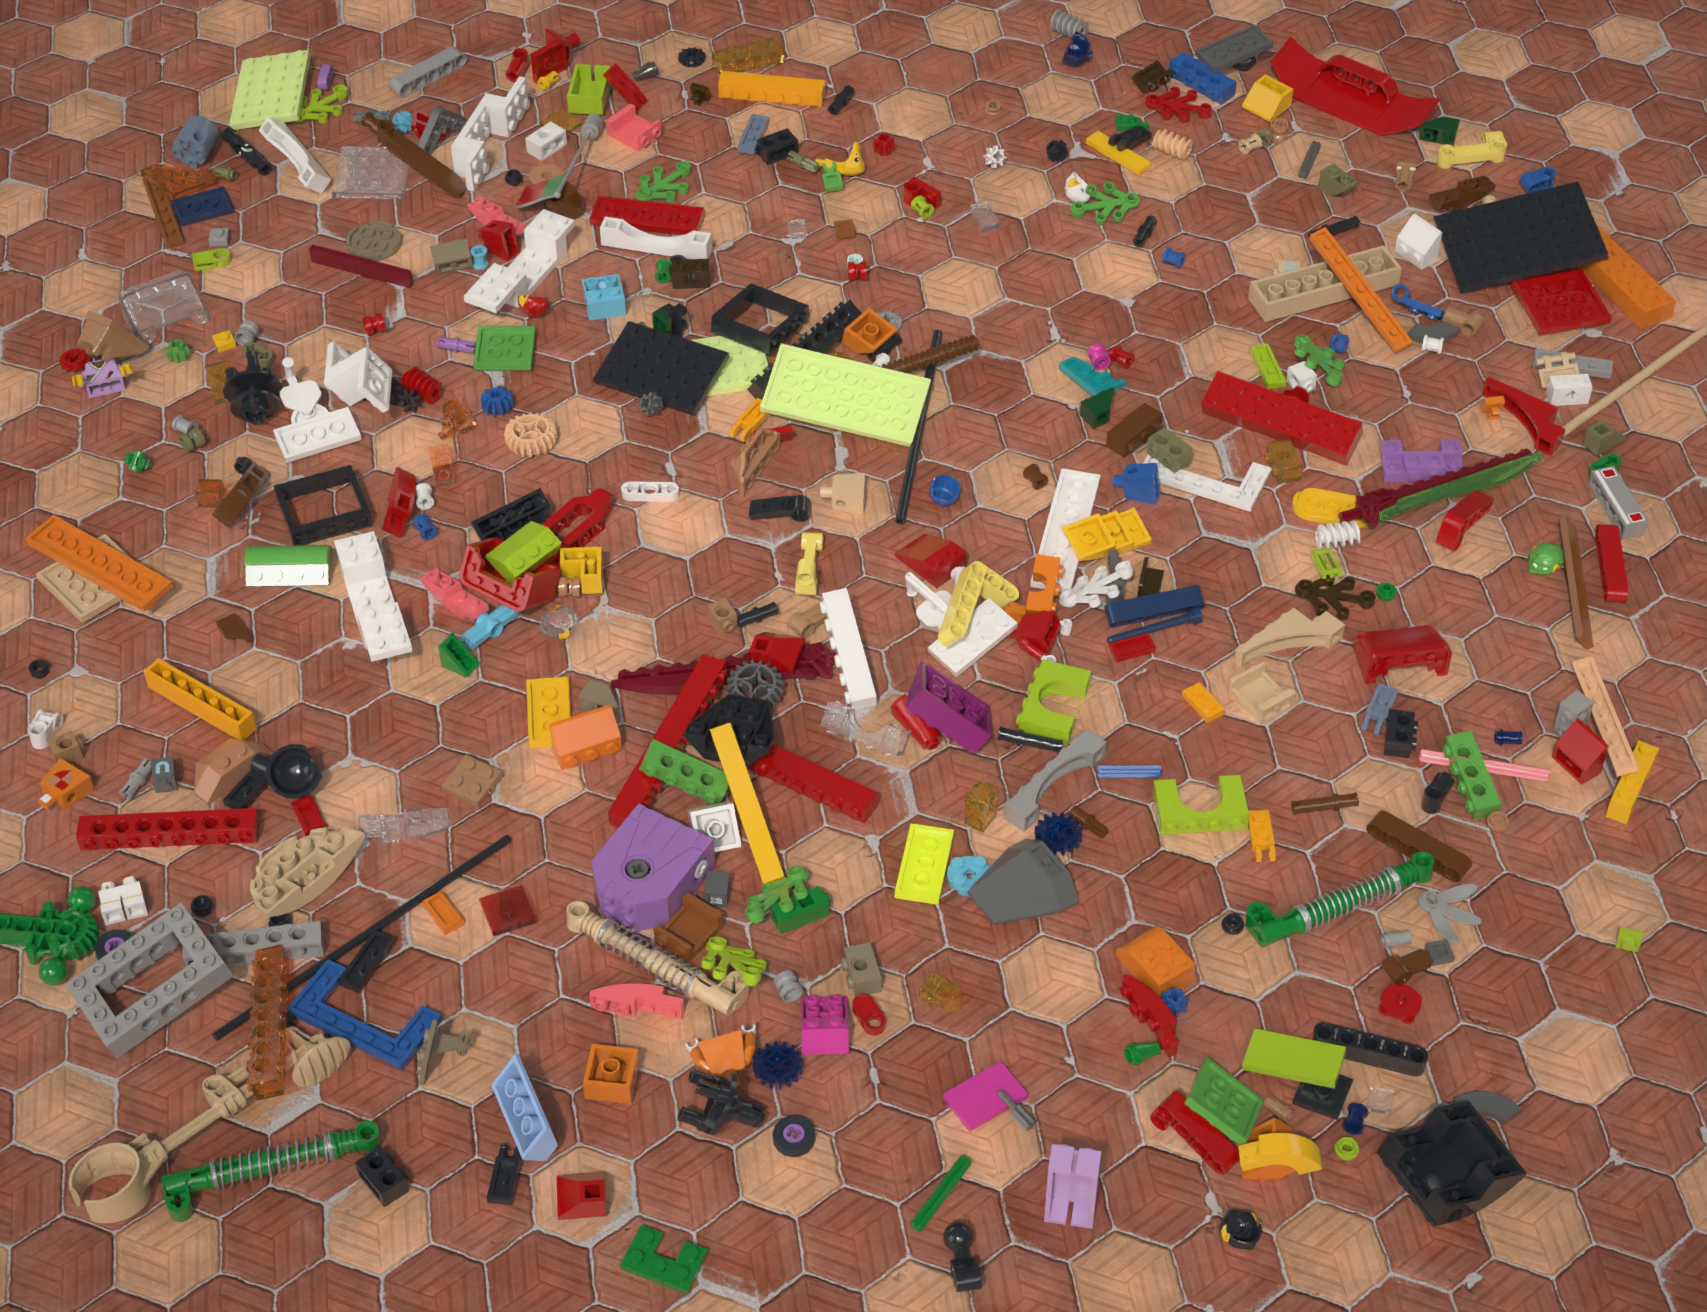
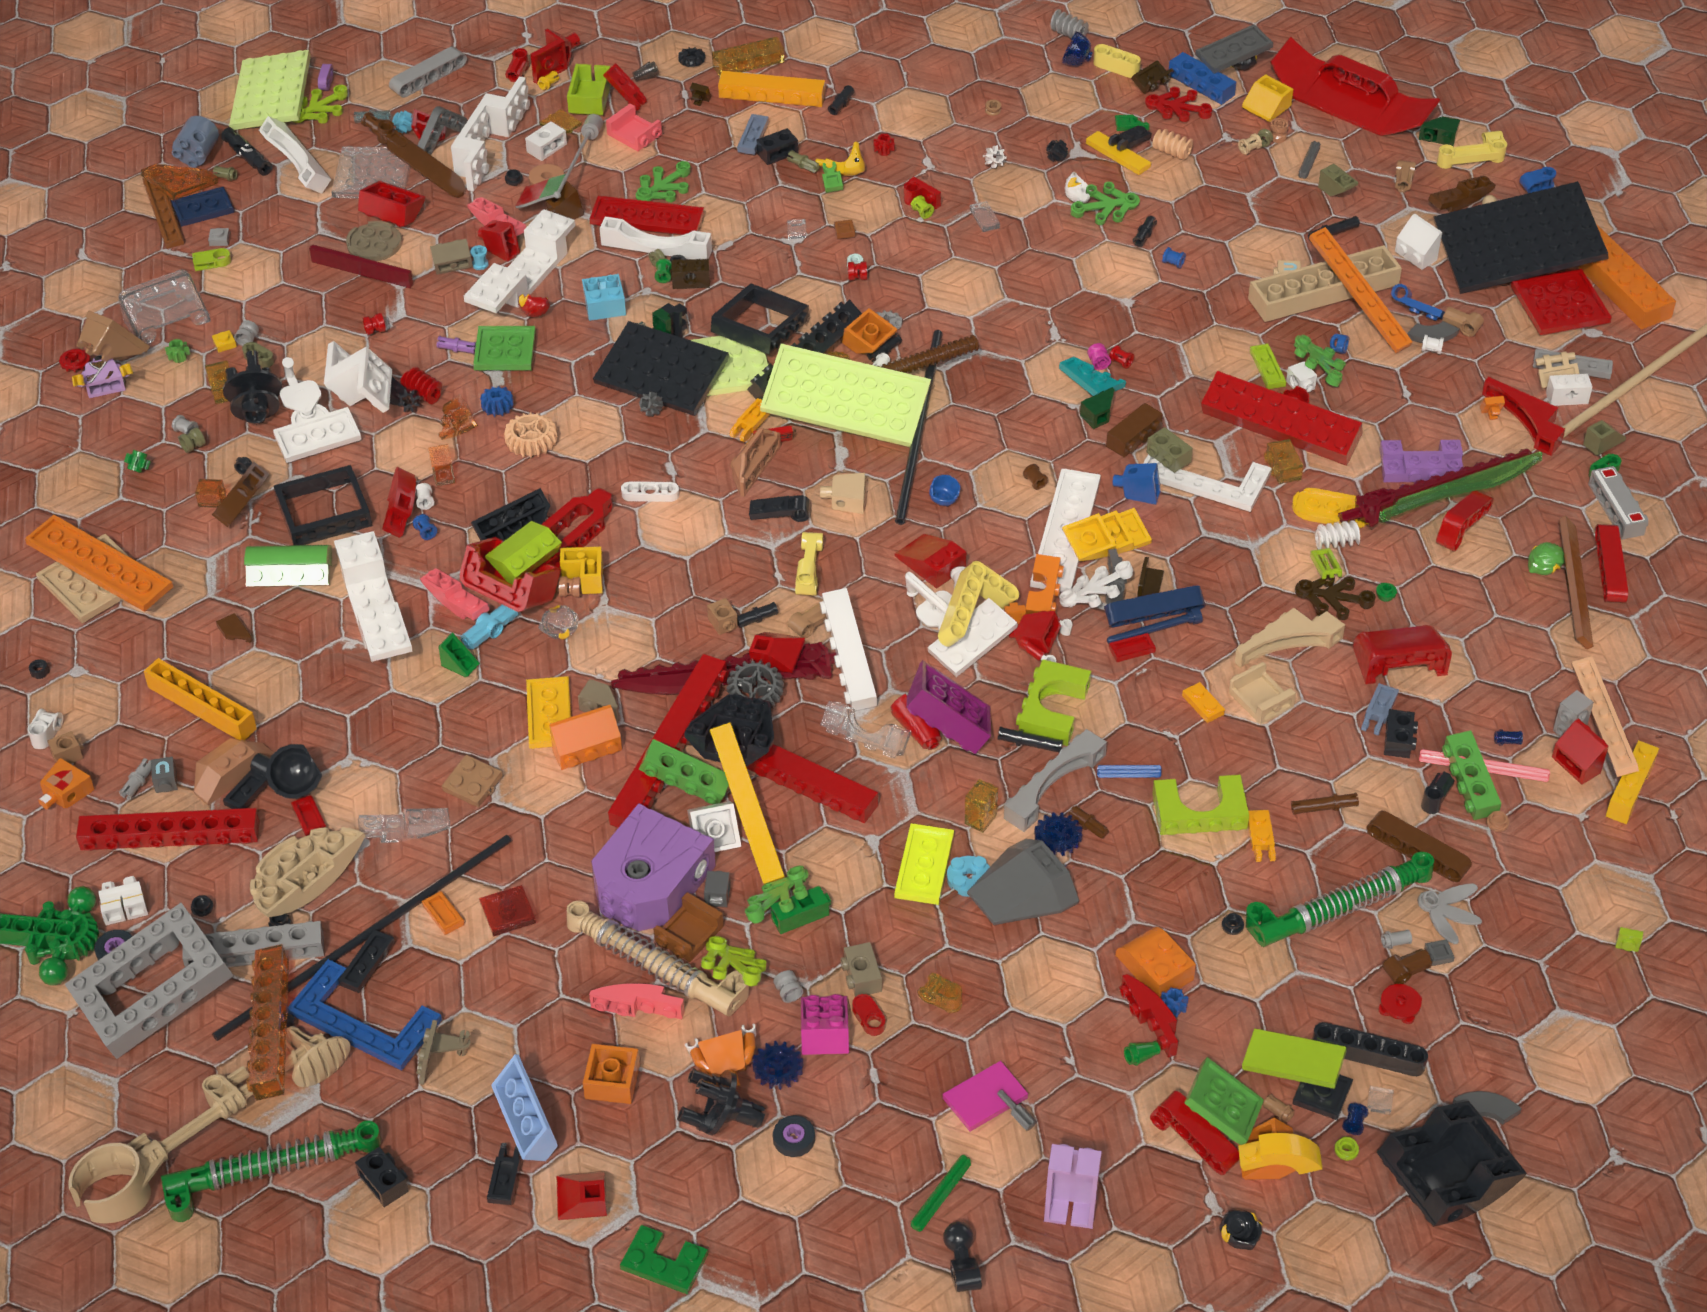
none -> red slope [358,181,426,227]
none -> olive bush [649,249,666,267]
none -> light yellow beam [1093,44,1141,78]

